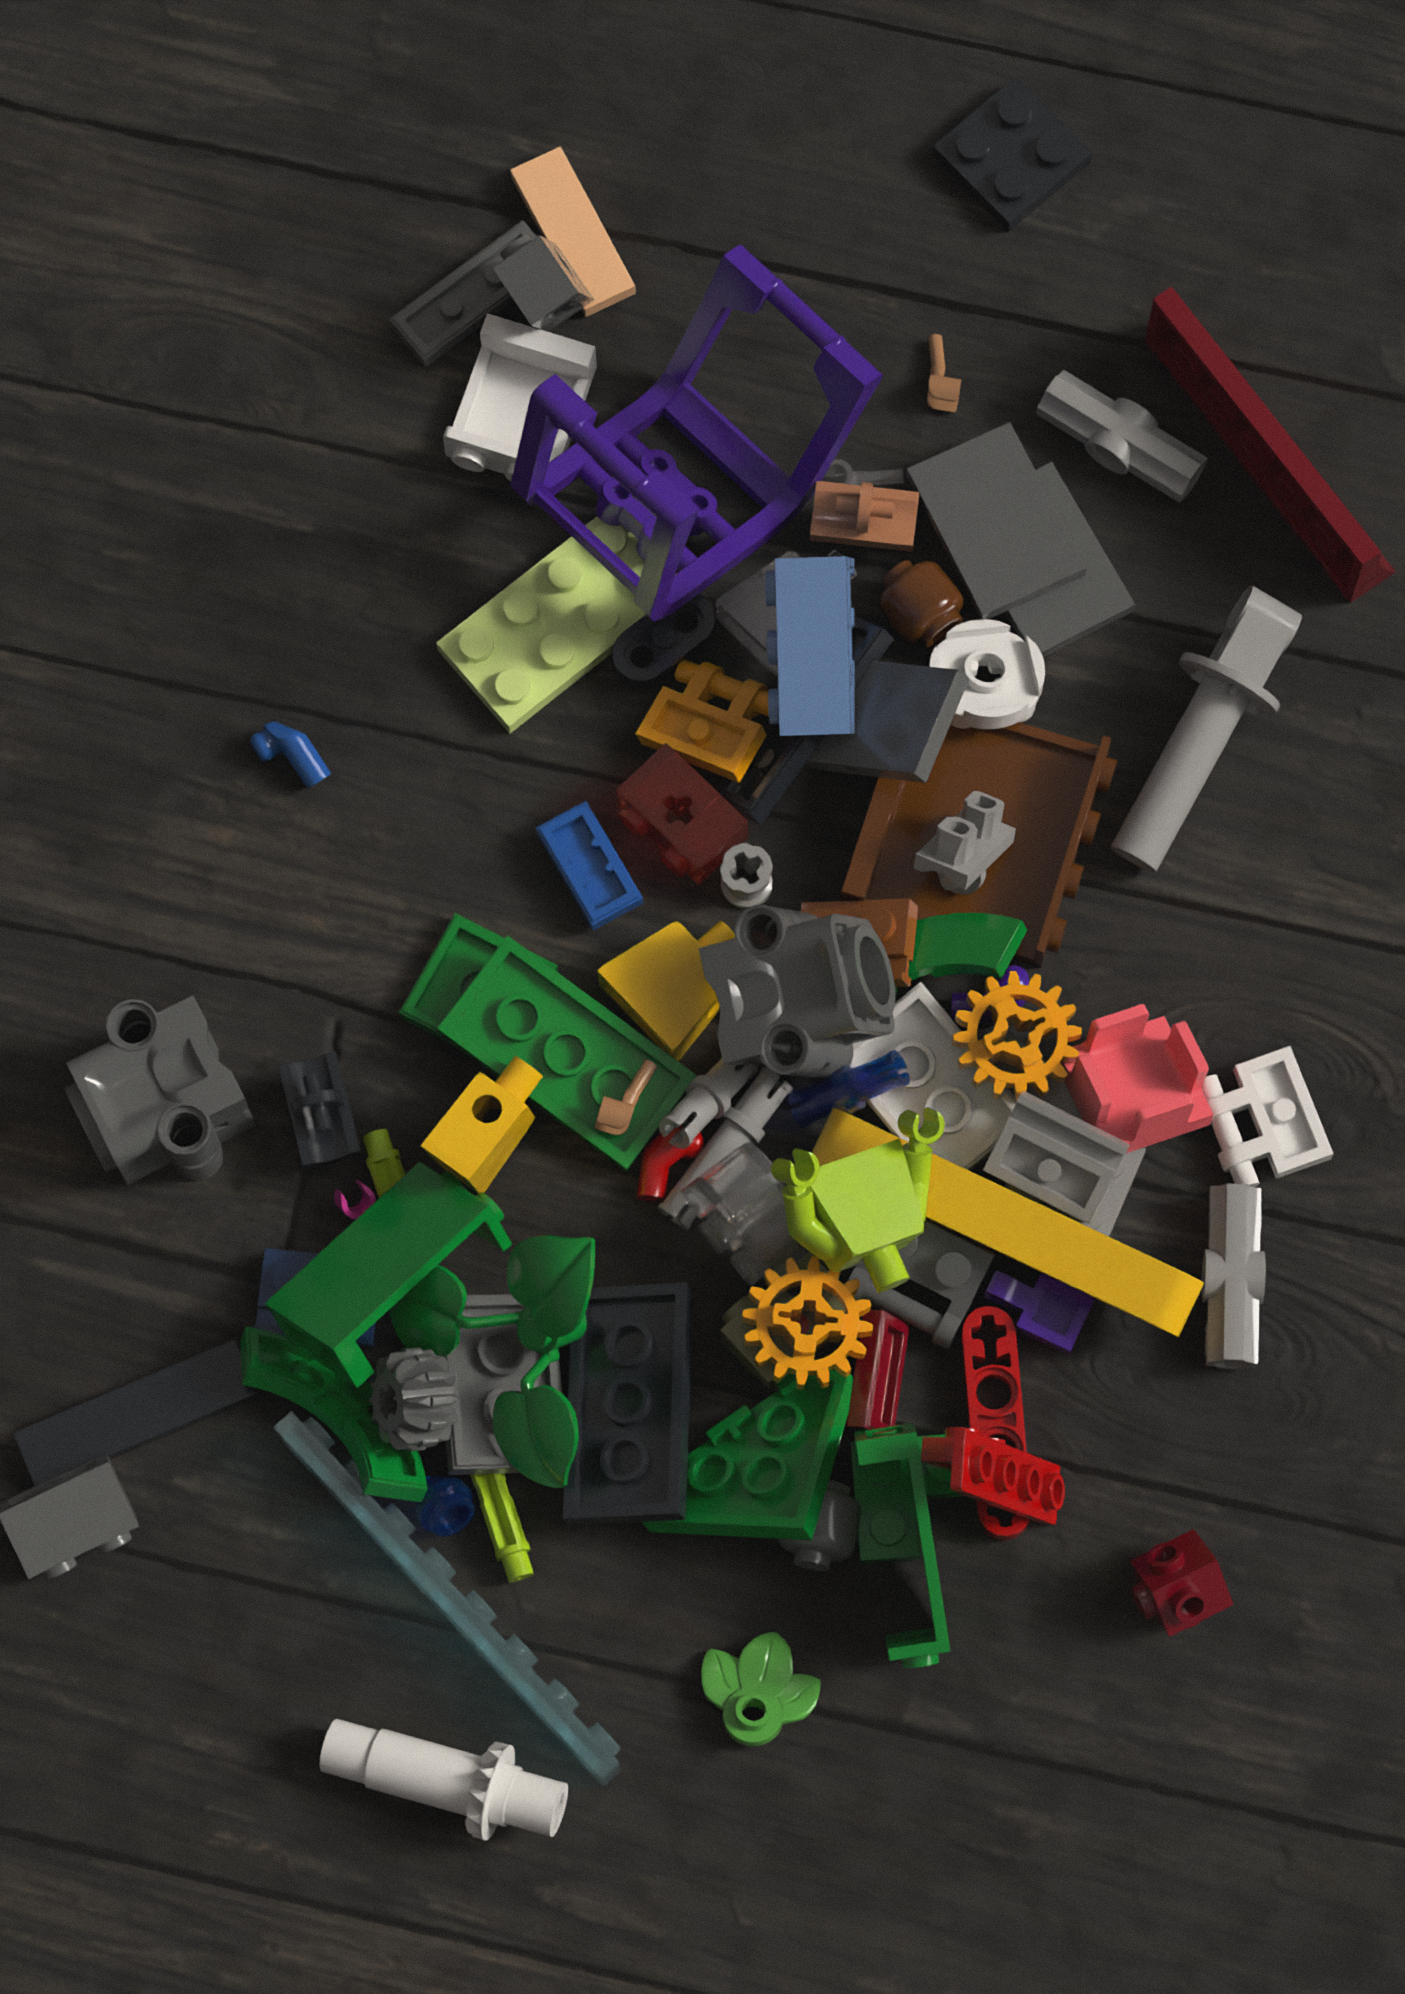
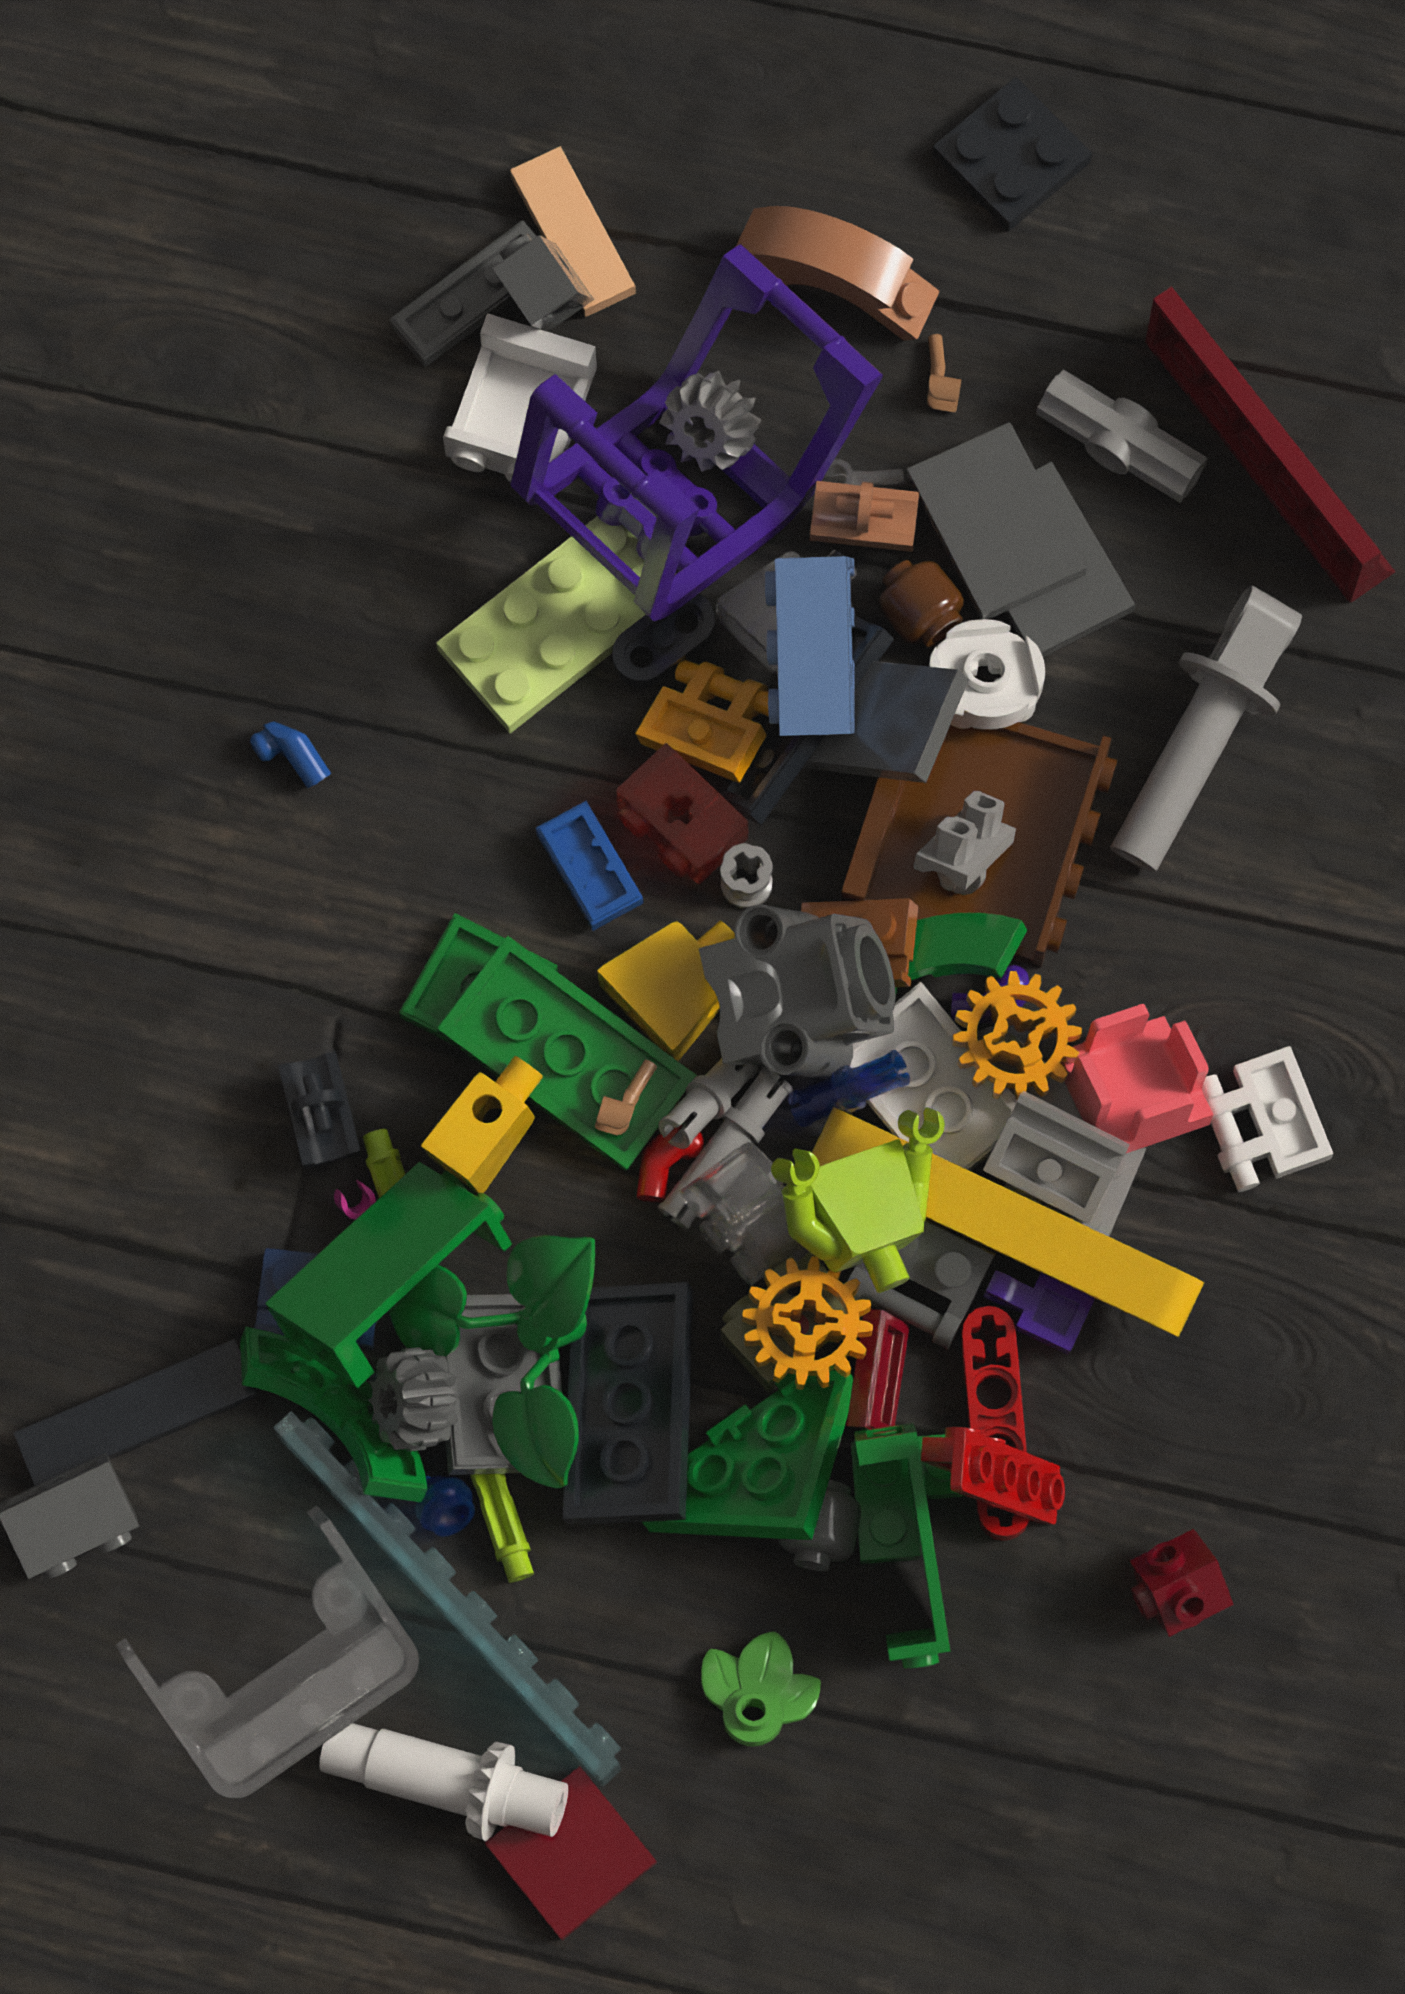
dark grey piece [64,995,257,1185] -> none
light grey piece [1201,1184,1266,1370] -> none
none -> clear windscreen [116,1506,419,1798]
none -> dark red tile [485,1766,657,1941]
none -> light grey gear [659,371,761,472]
none -> nougat arch [736,206,940,341]

